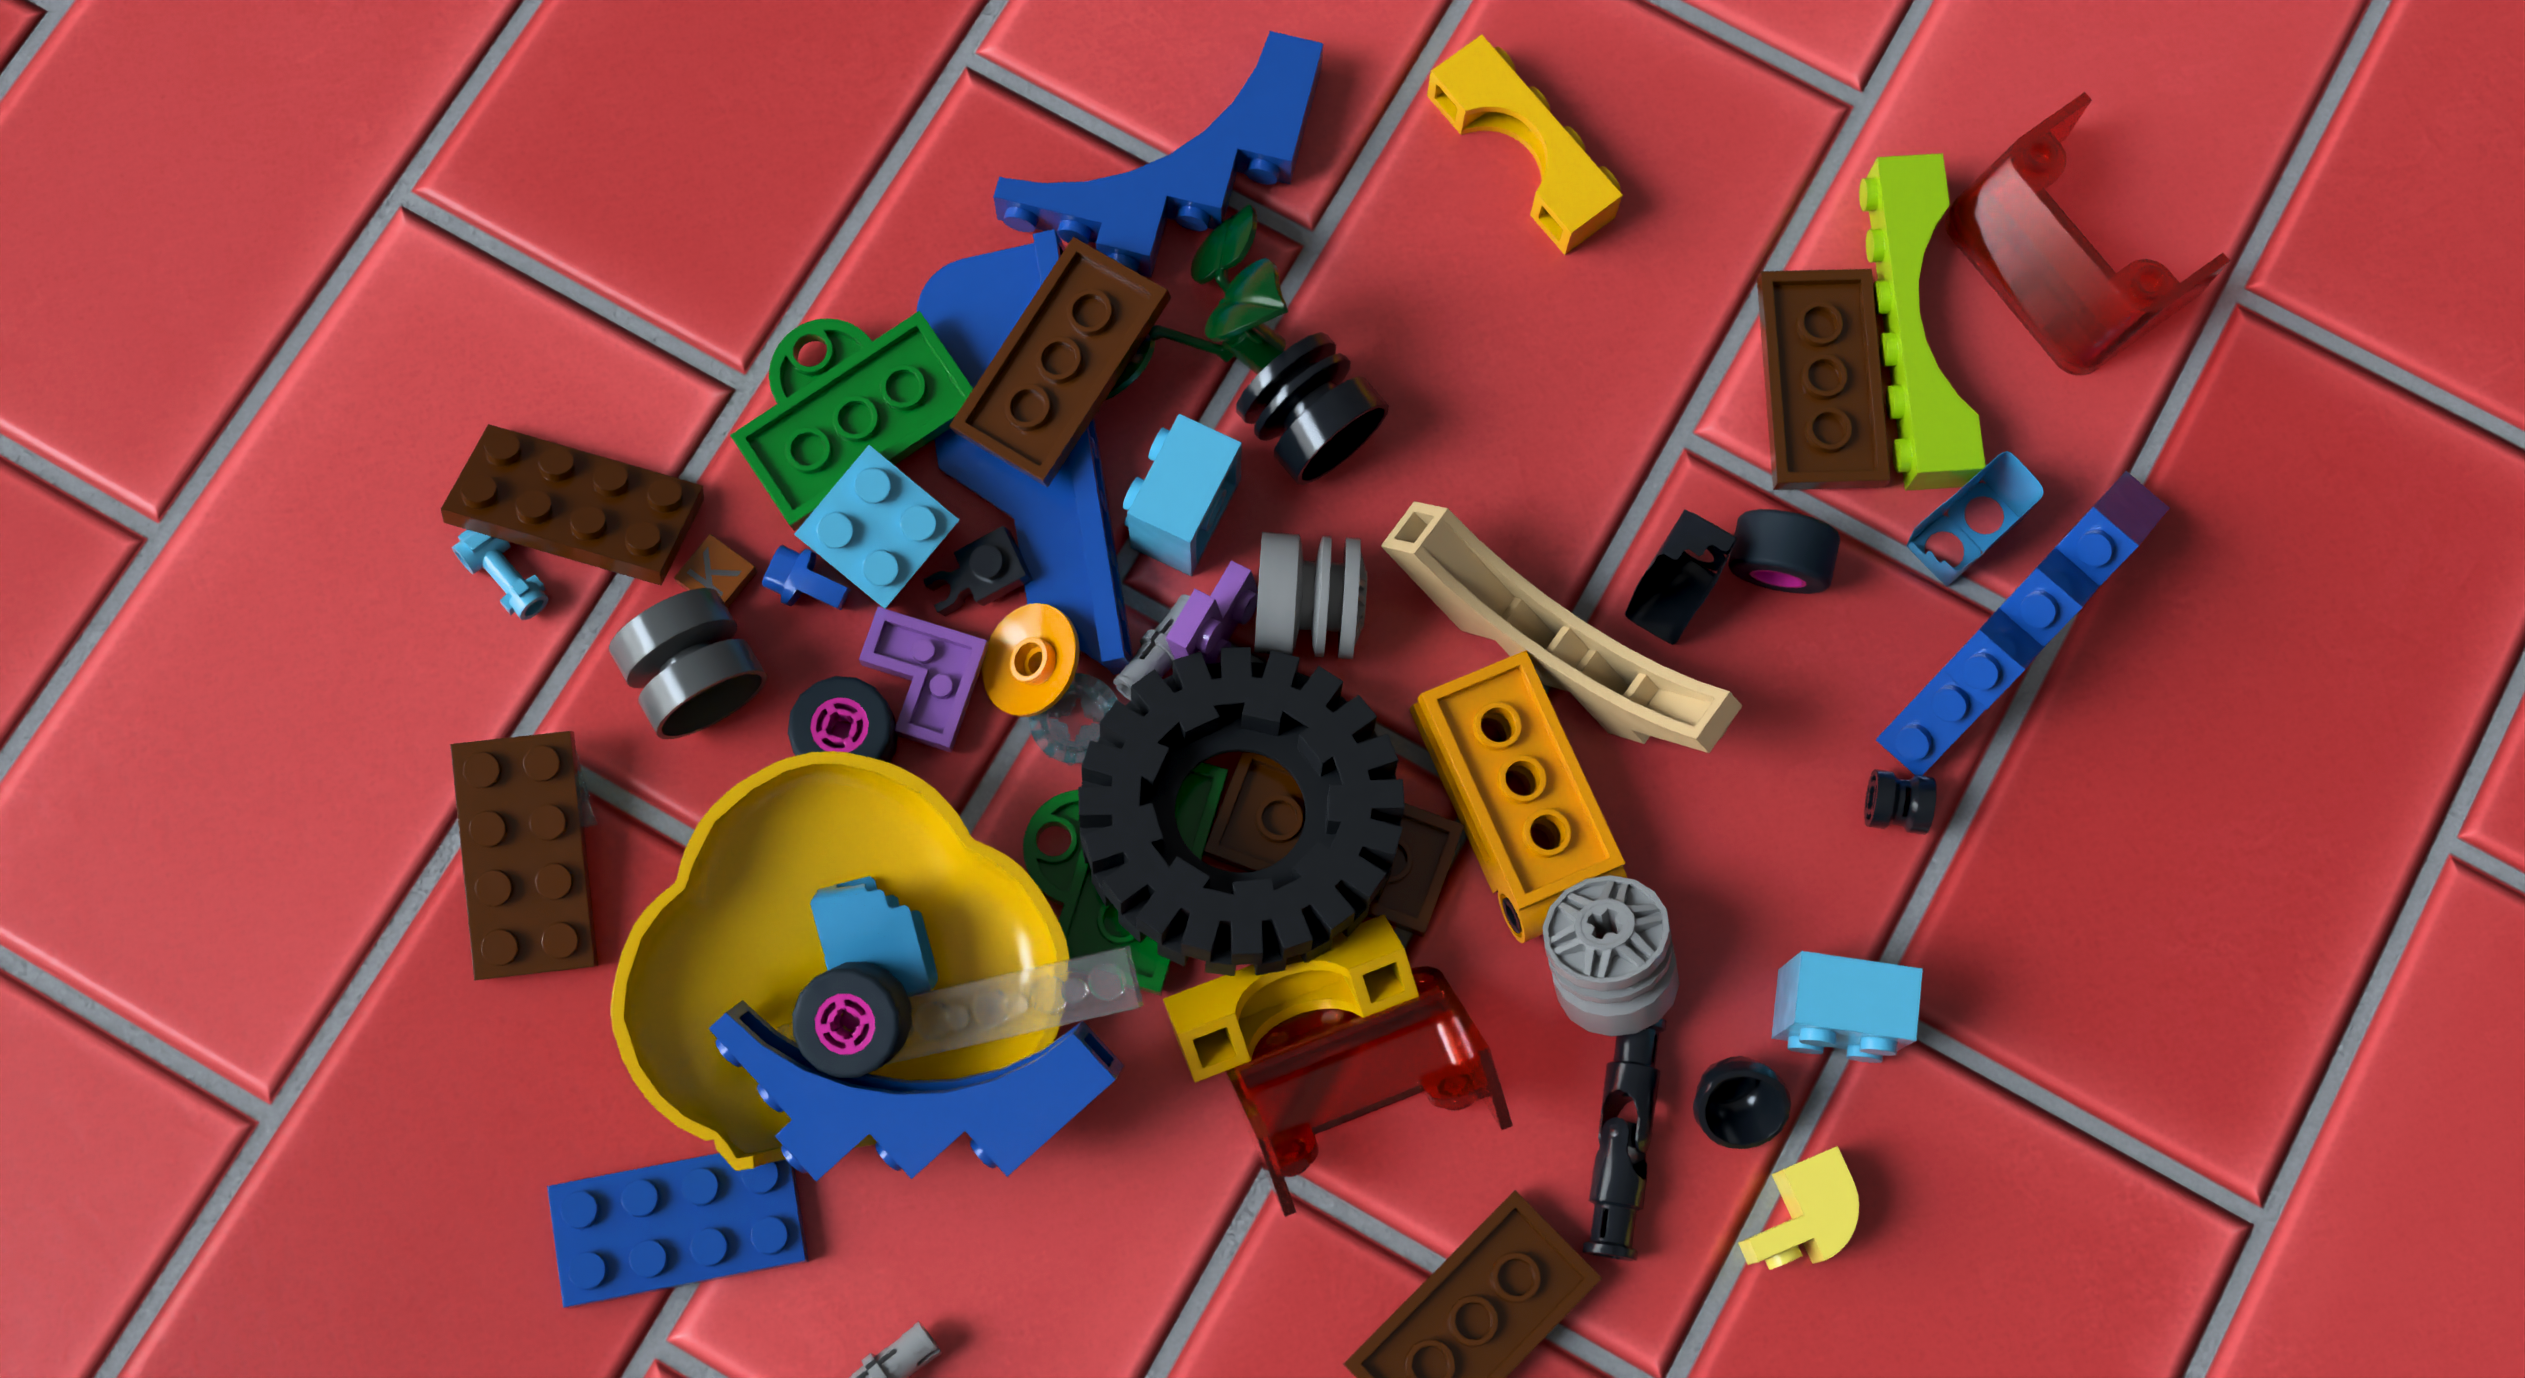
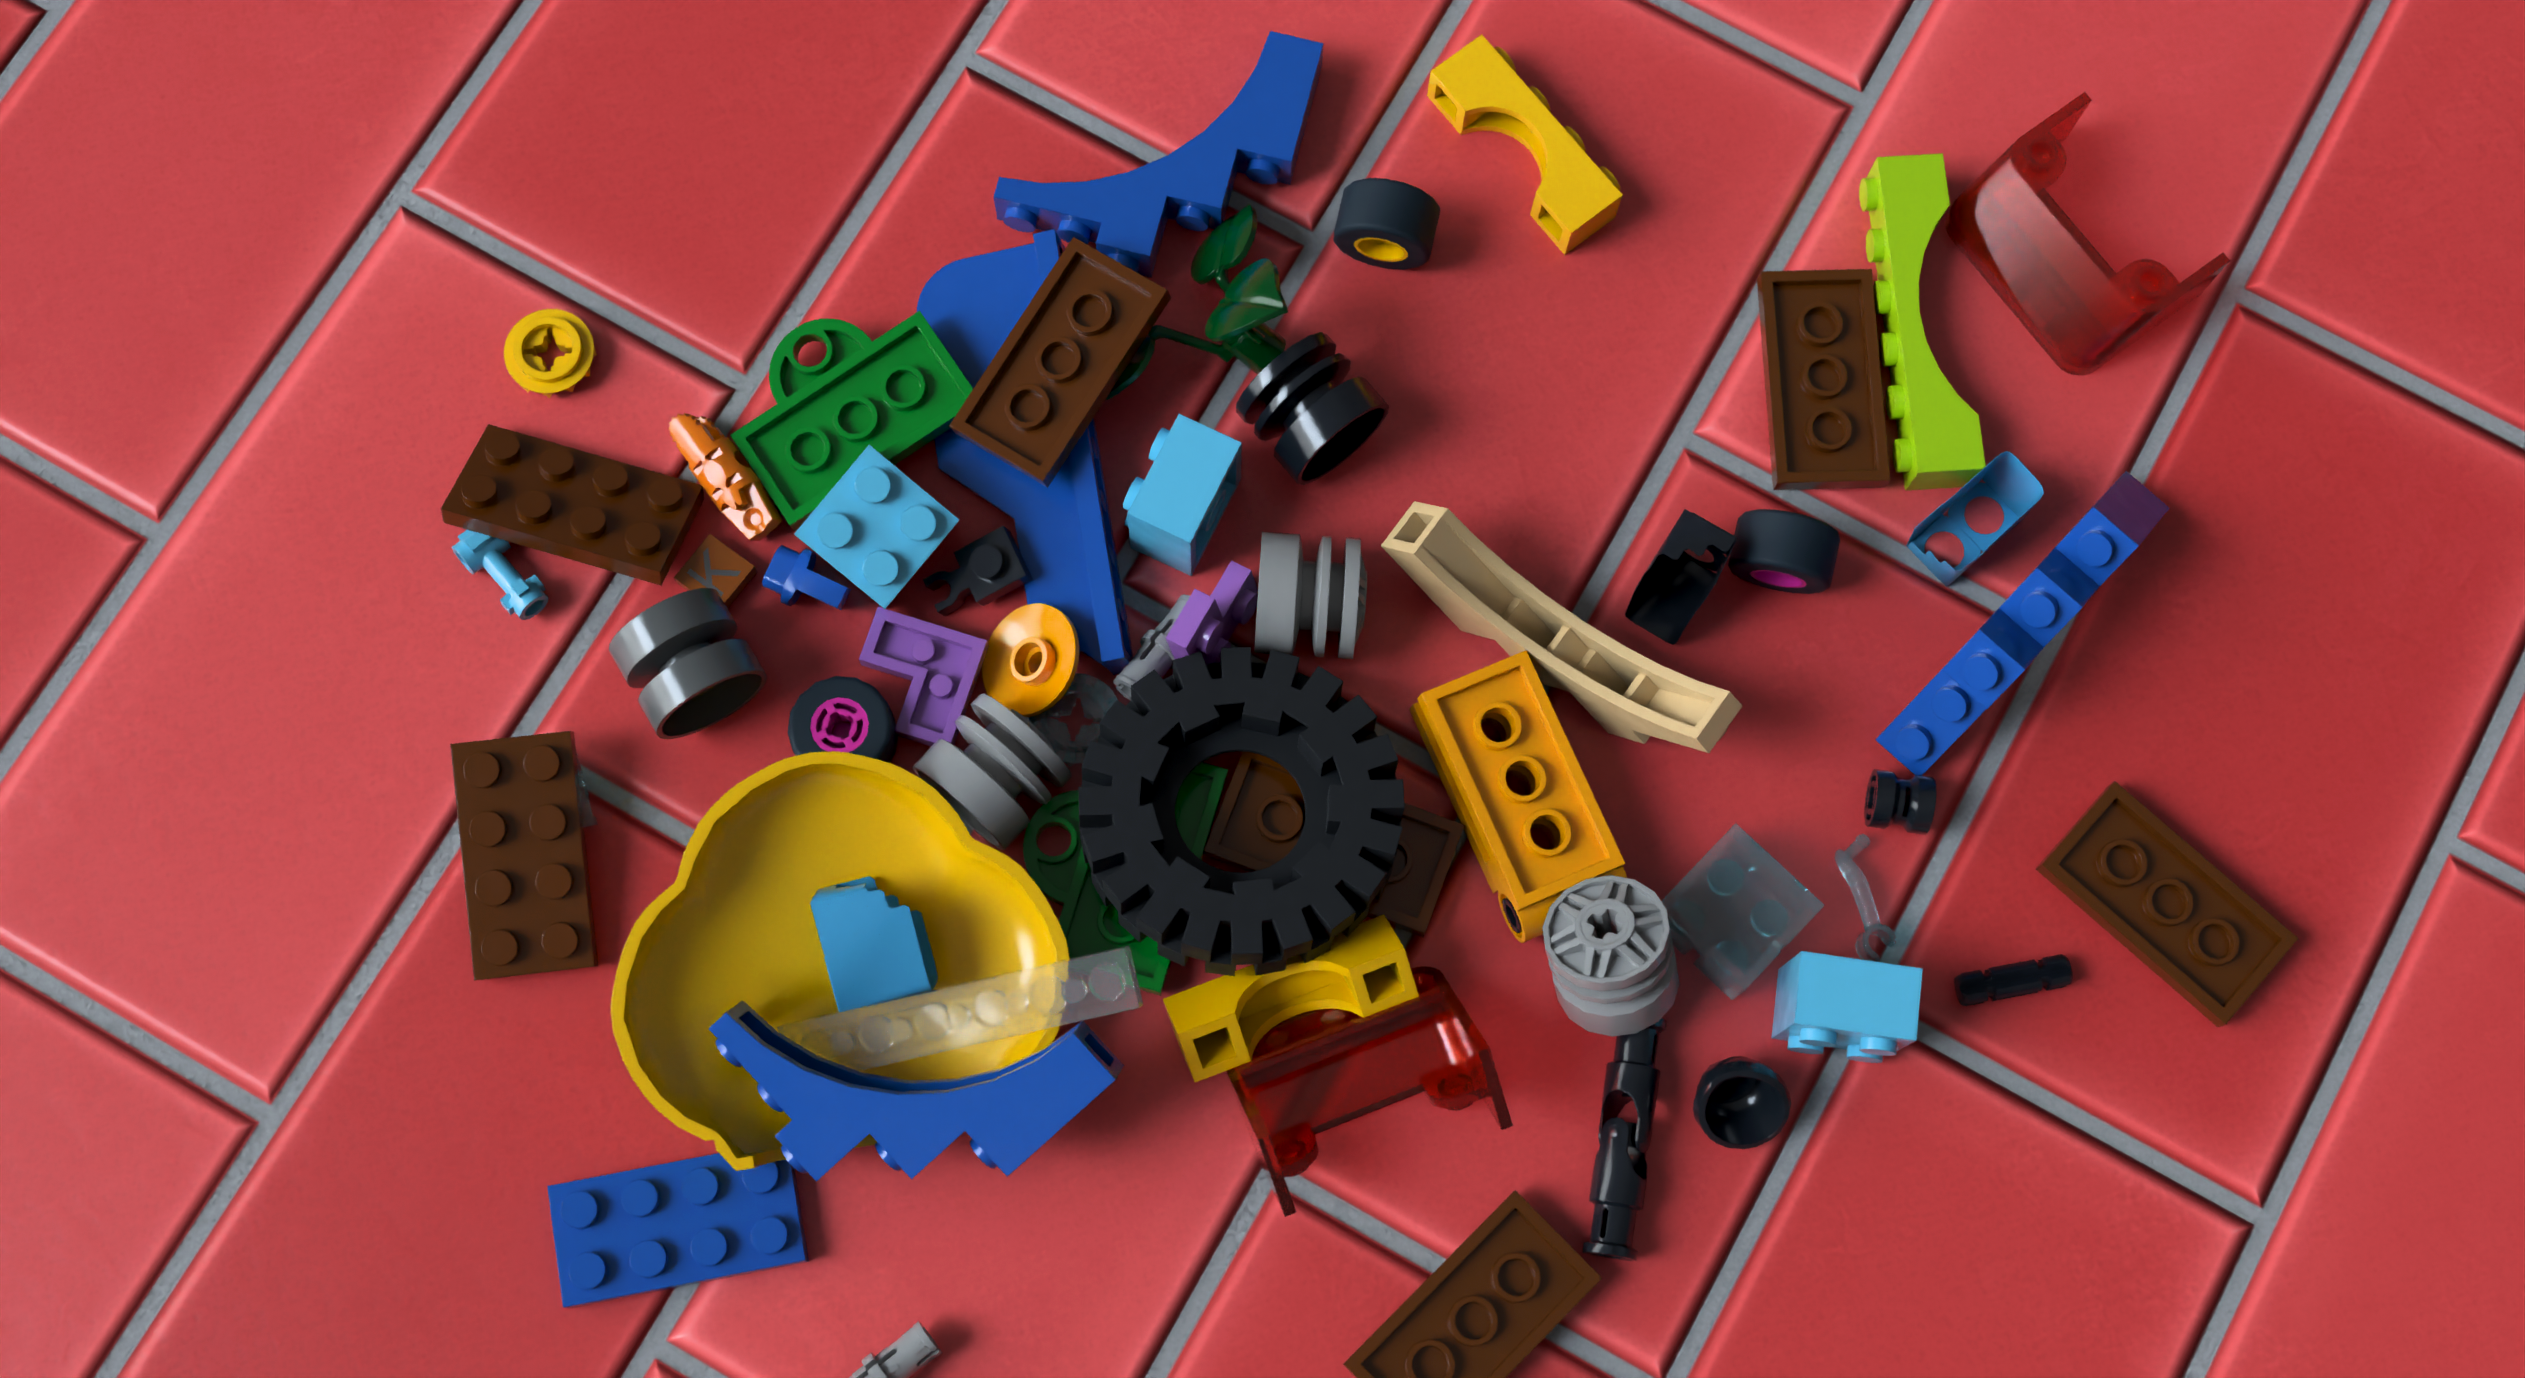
black wheel [792,962,912,1078] -> none
light yellow brick [1738,1146,1859,1270] -> none
none -> yellow gear [504,309,597,398]
none -> orange hinge [668,413,782,541]
none -> light grey wheel [912,693,1072,850]
none -> black wheel [1333,178,1440,270]
none -> clear light blue piece [1661,823,1825,1000]
none -> clear light blue piece [1834,833,1896,962]
none -> black axle [1954,954,2073,1006]
none -> reddish brown plate [2036,781,2299,1027]

